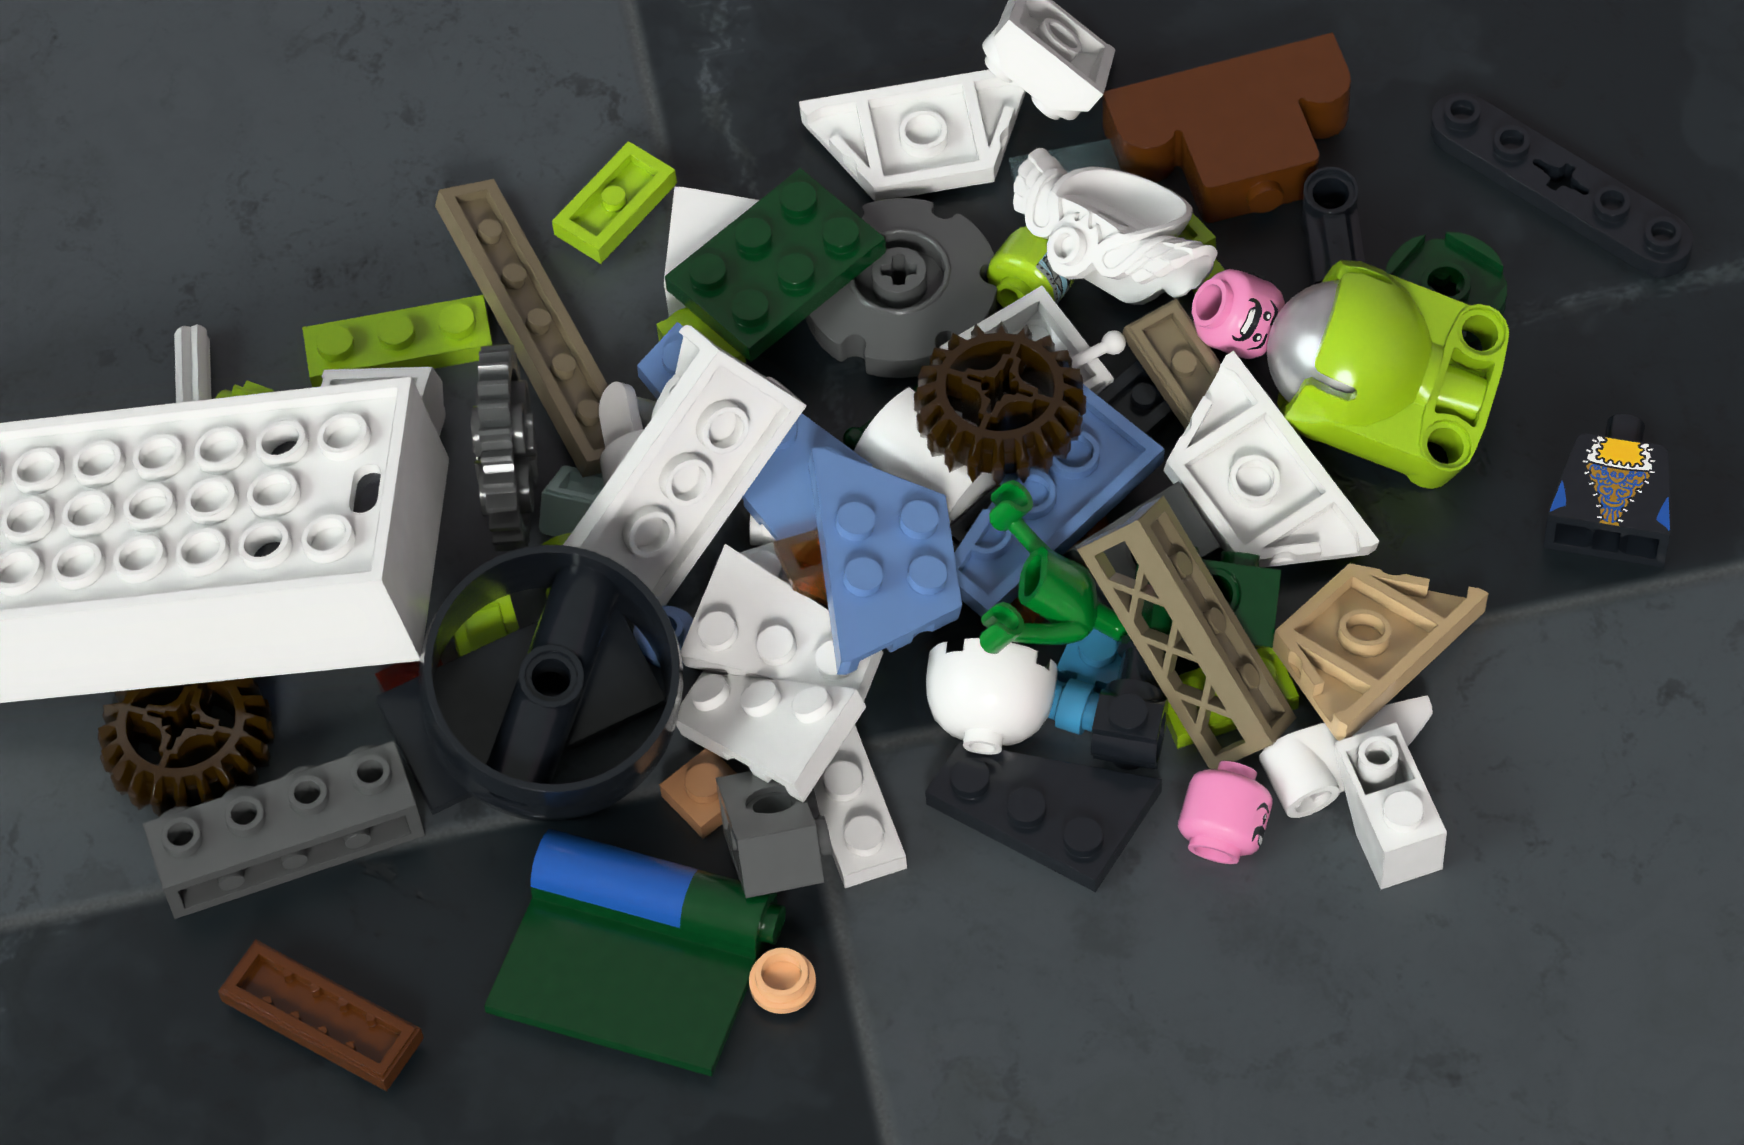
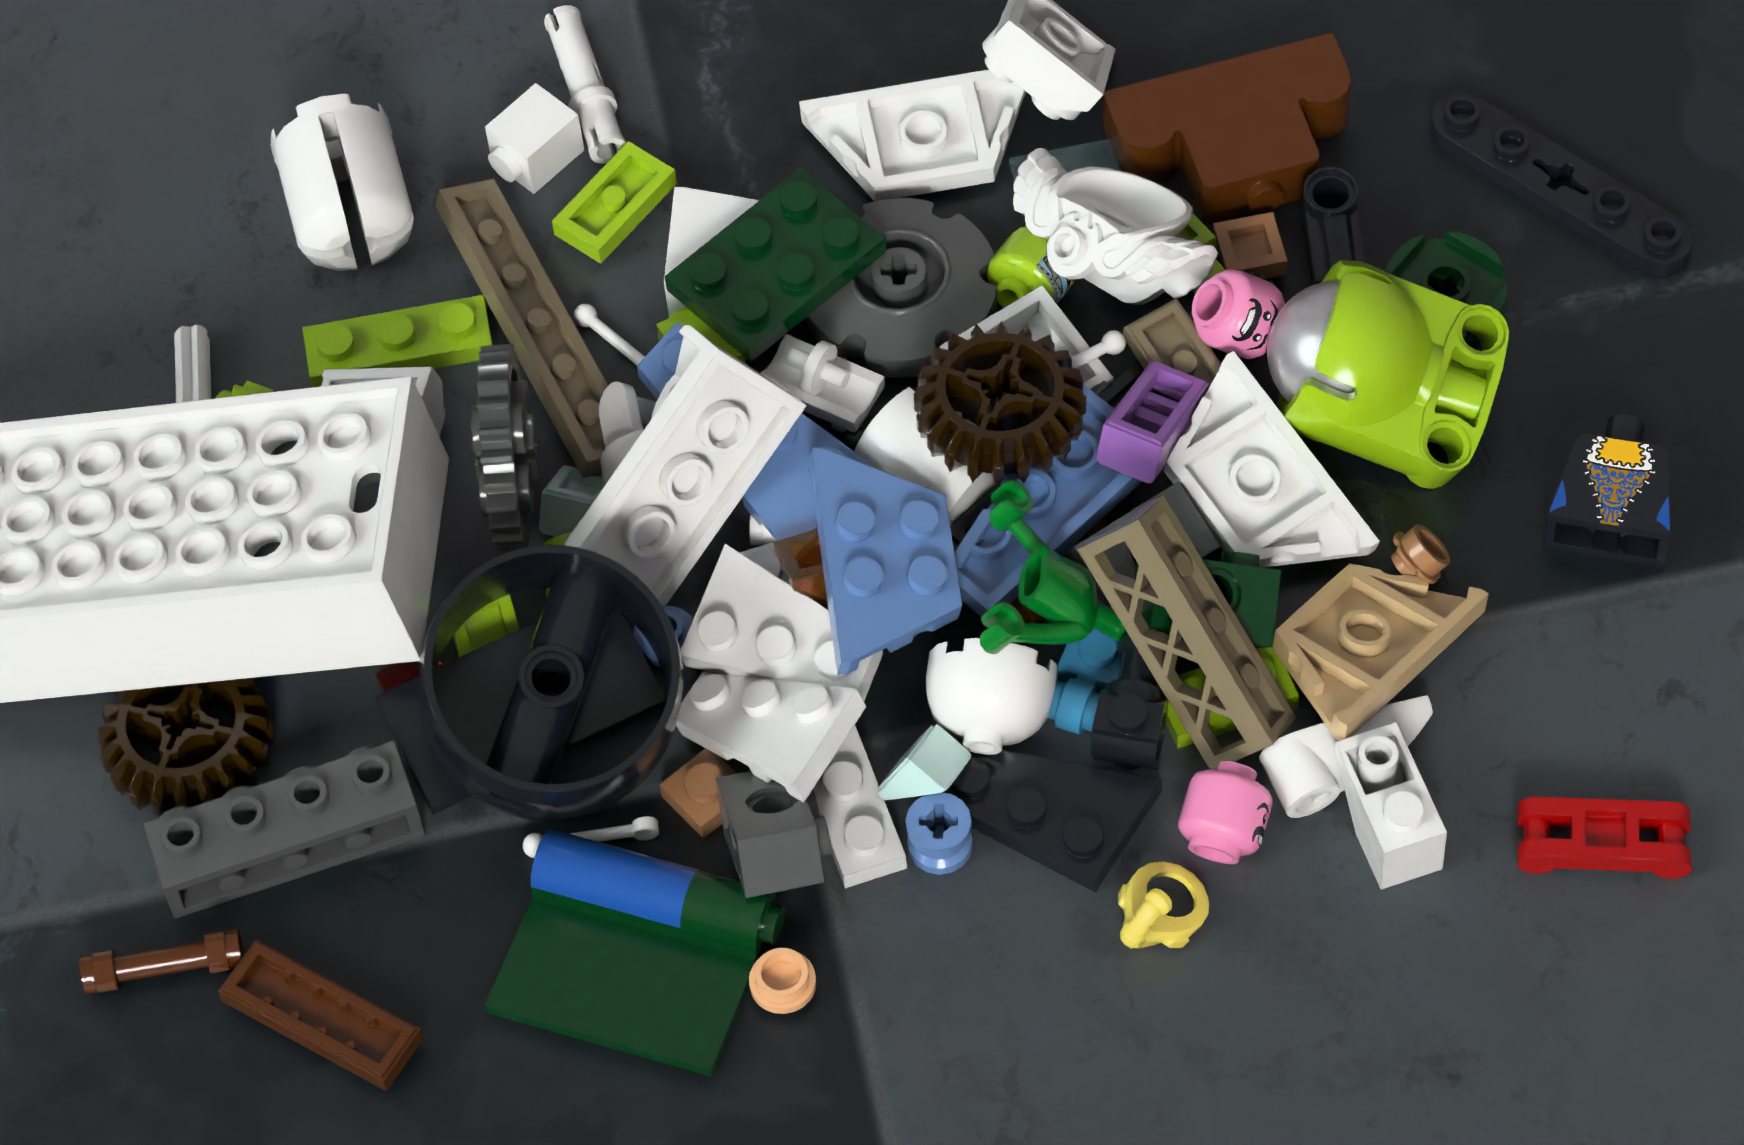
none -> reddish brown bar [79,928,244,995]
none -> white cylinder [270,93,414,271]
none -> white brick [485,83,584,194]
none -> white hinge [523,816,659,858]
none -> white pin [544,5,626,164]
none -> white hinge [573,304,645,365]
none -> white hips [760,334,885,434]
none -> light aqua slope [877,724,971,801]
none -> medium blue wheel [905,792,973,875]
none -> medium lavender slope [1096,360,1209,483]
none -> light yellow piece [1118,861,1209,949]
none -> medium nougat plate [1213,212,1288,279]
none -> medium nougat plate [1391,524,1450,584]
none -> red plate [1517,797,1692,879]

